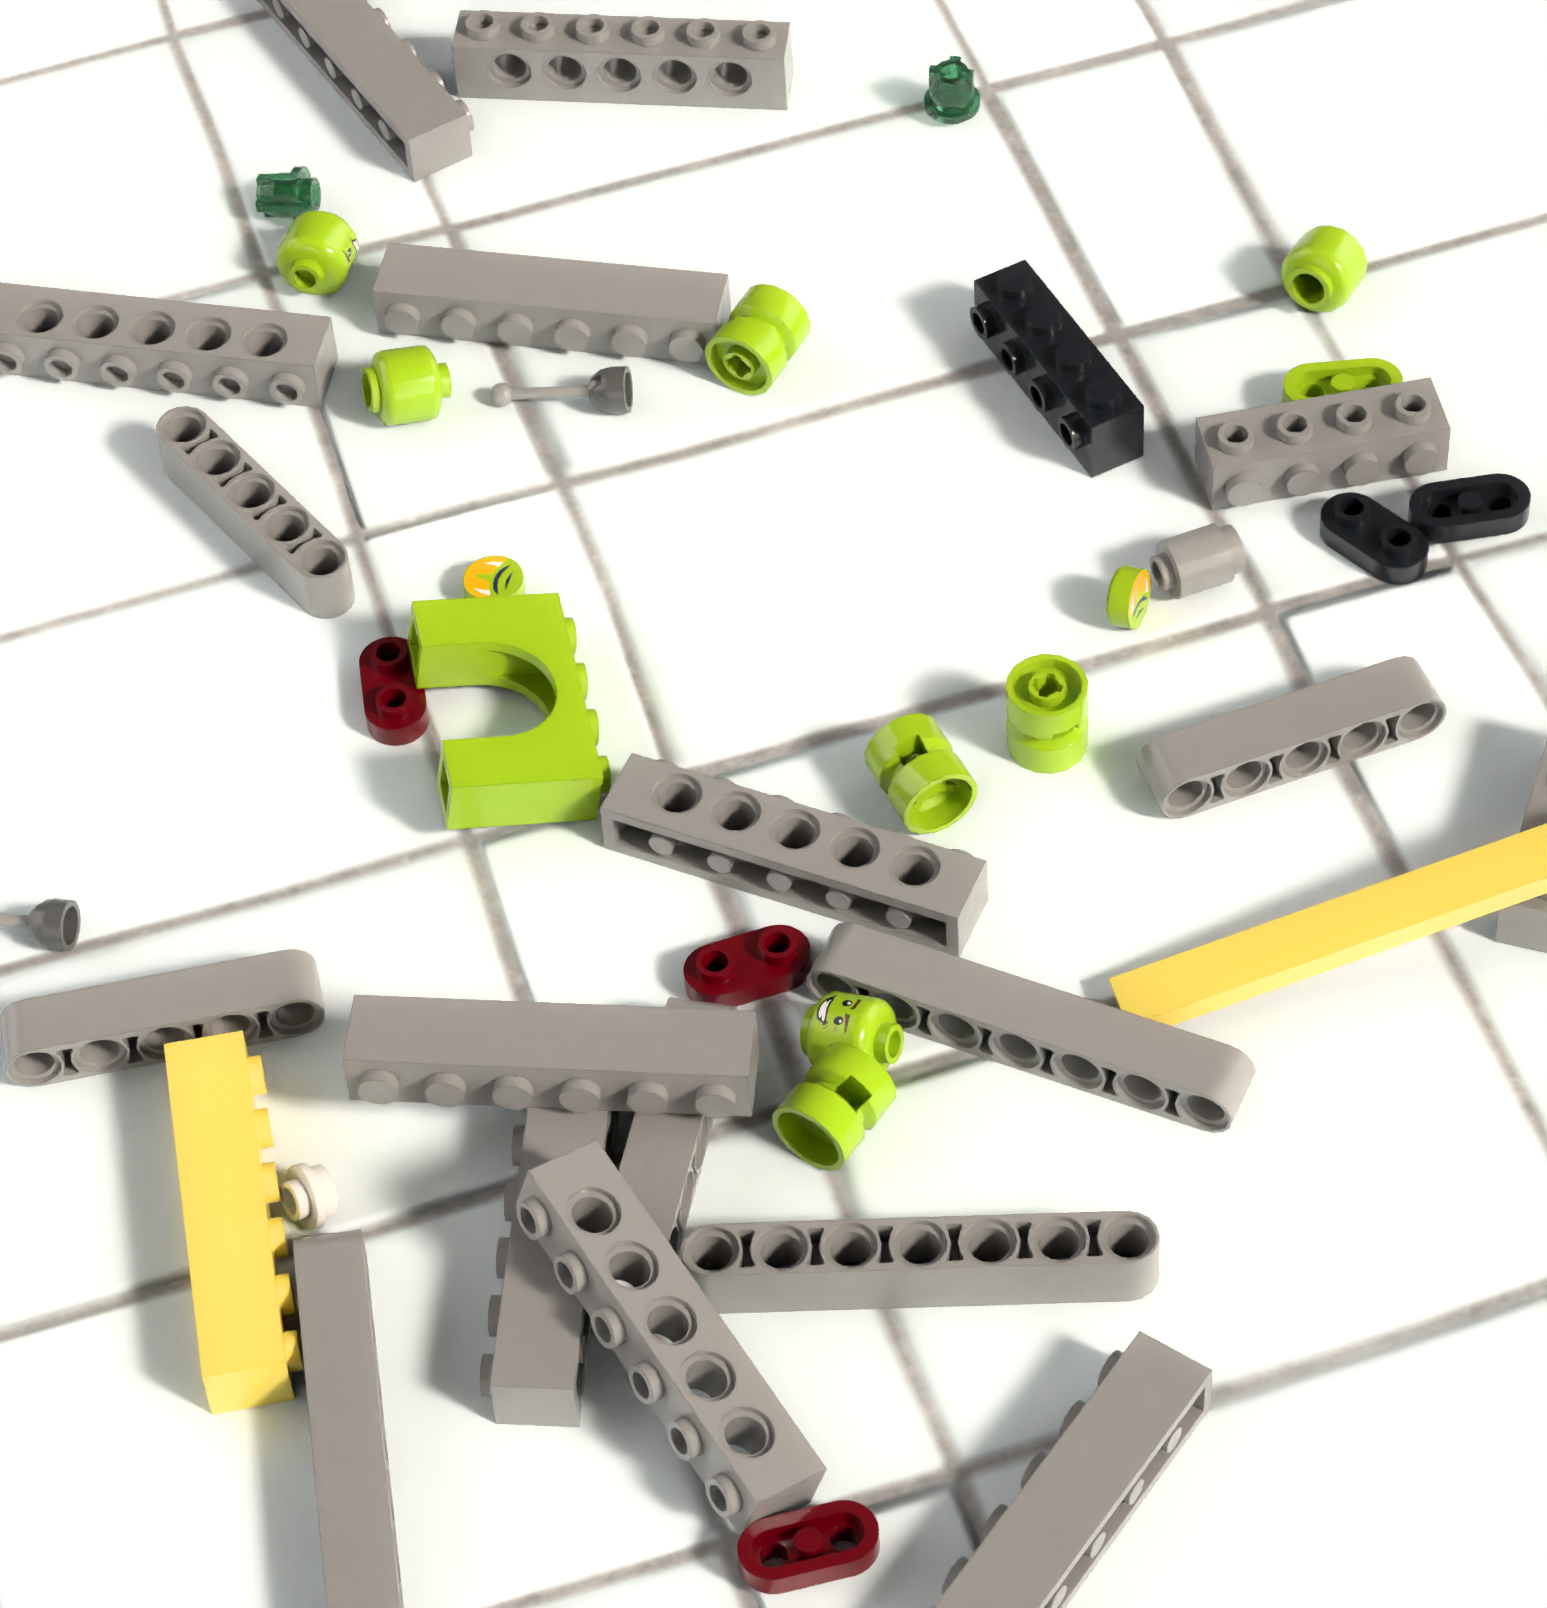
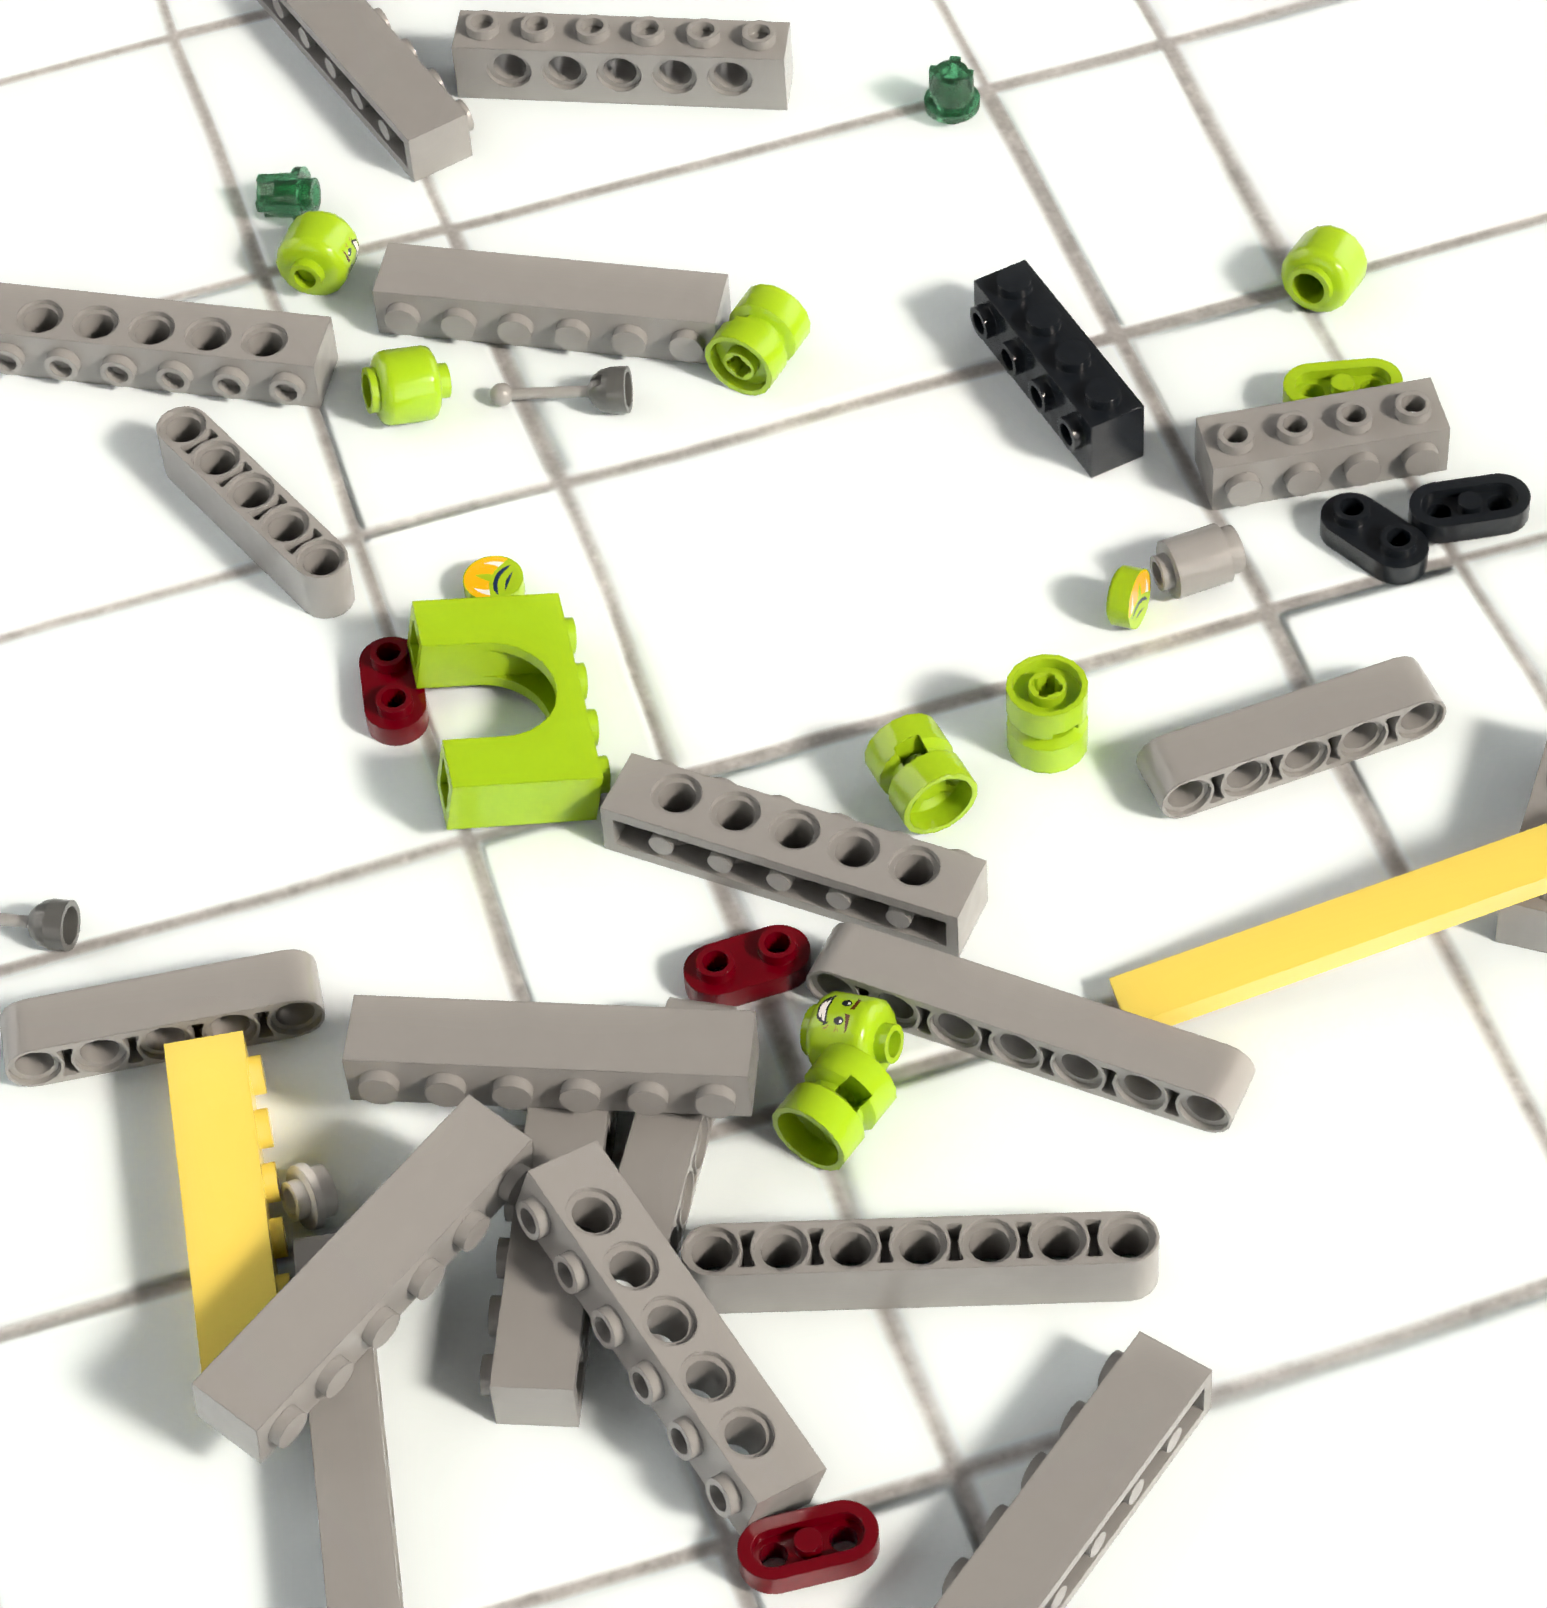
none -> light grey brick [192,1094,533,1464]

